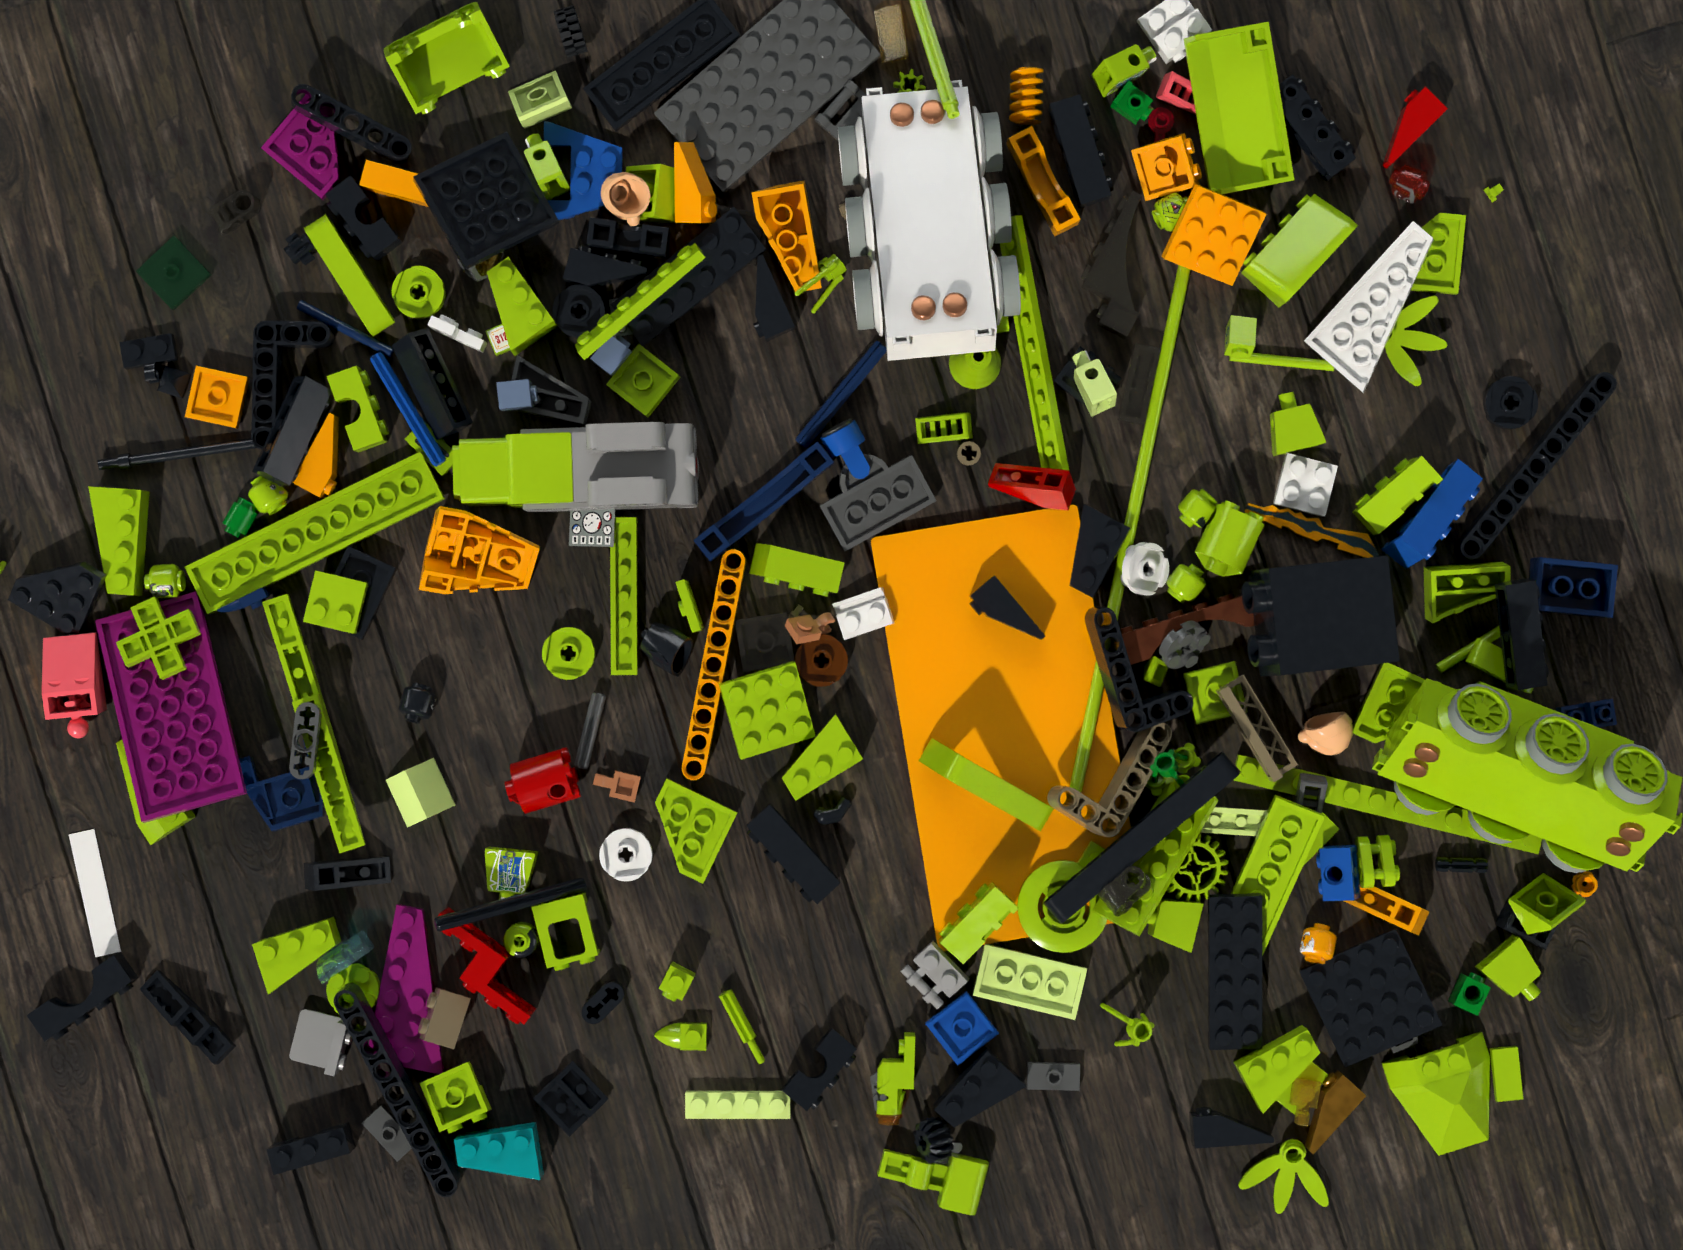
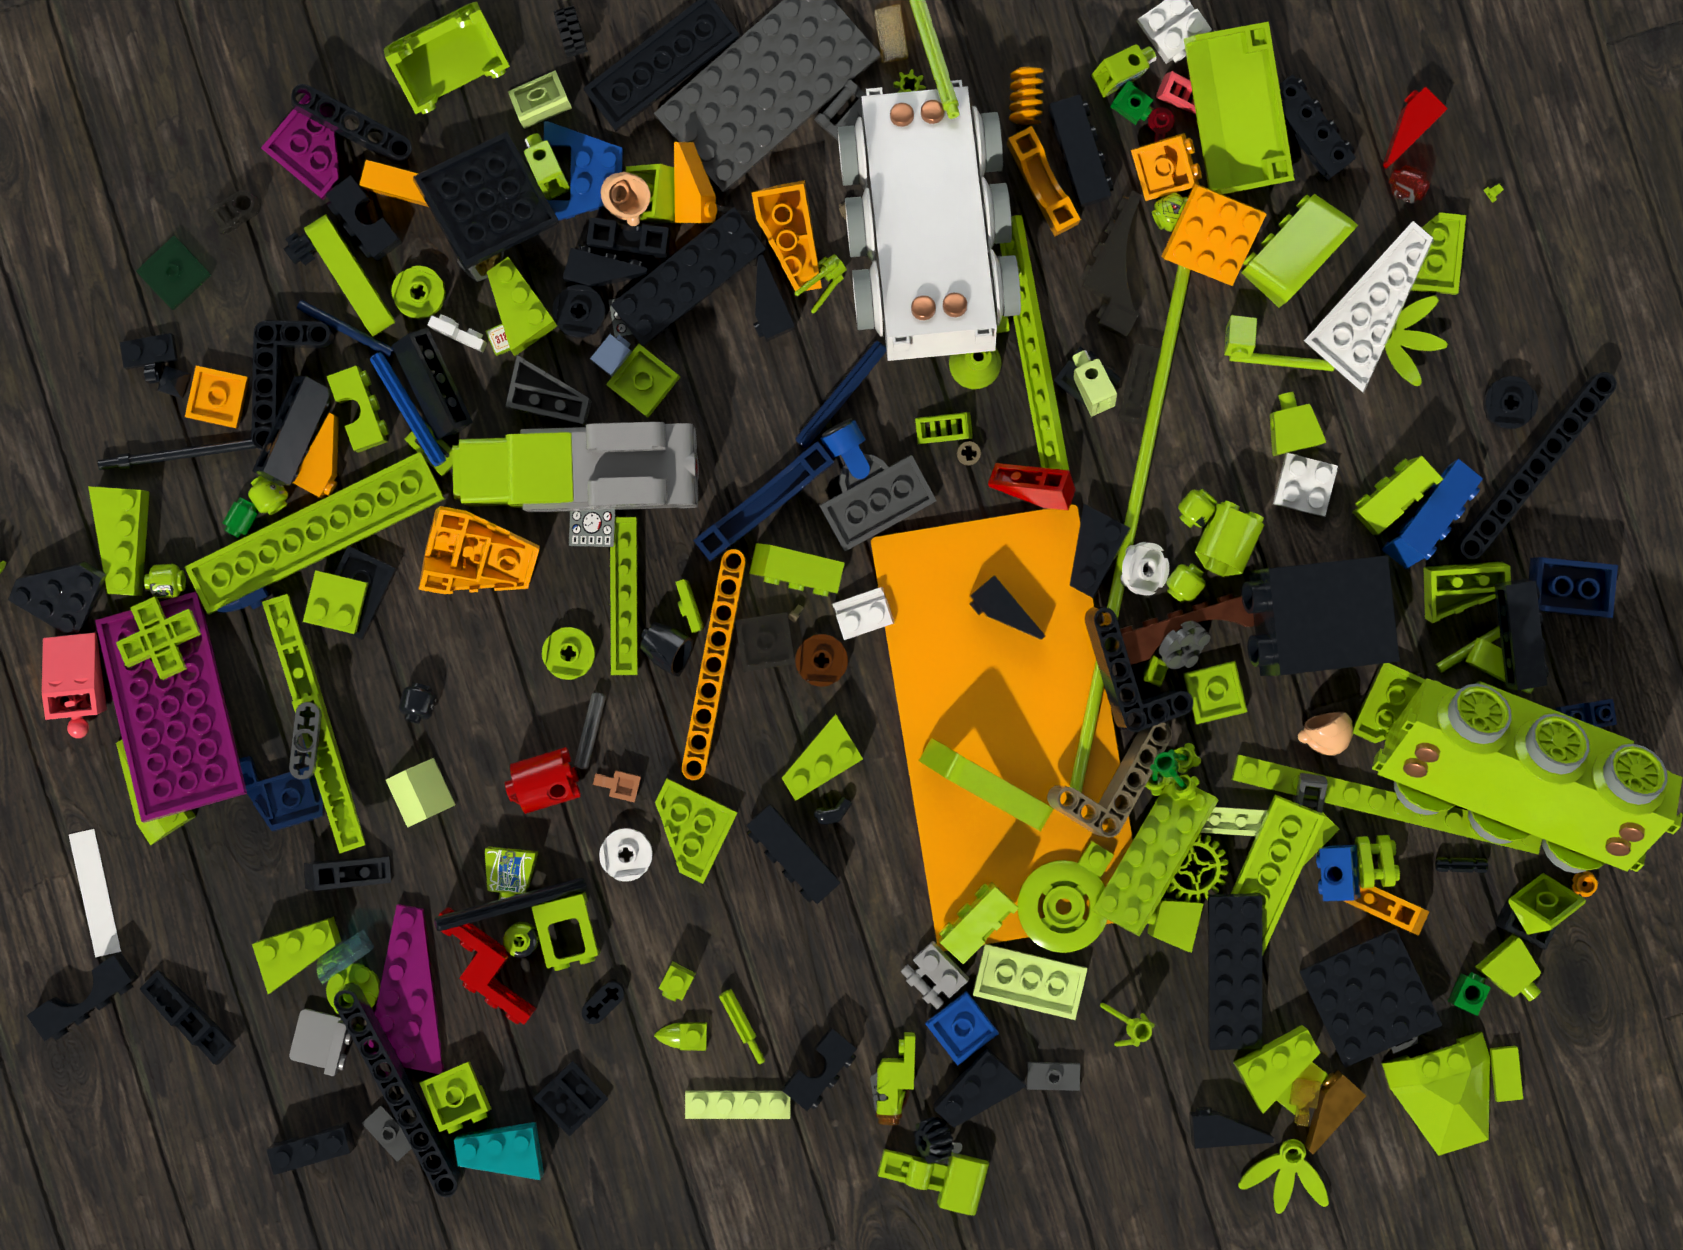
dark tan brick [418,987,471,1049] -> none
sand blue brick [496,379,538,411] -> none
lime plate [575,243,706,360] -> none
lime plate [719,661,816,760] -> none
nougat plate [785,612,835,644] -> none
black beam [1043,751,1241,924] -> none
clear smoke piece [1099,866,1151,917] -> none
dark tan fence [1216,675,1298,782] -> none
light orange sword [1245,503,1379,558] -> none
light orange head [1300,923,1337,964] -> none

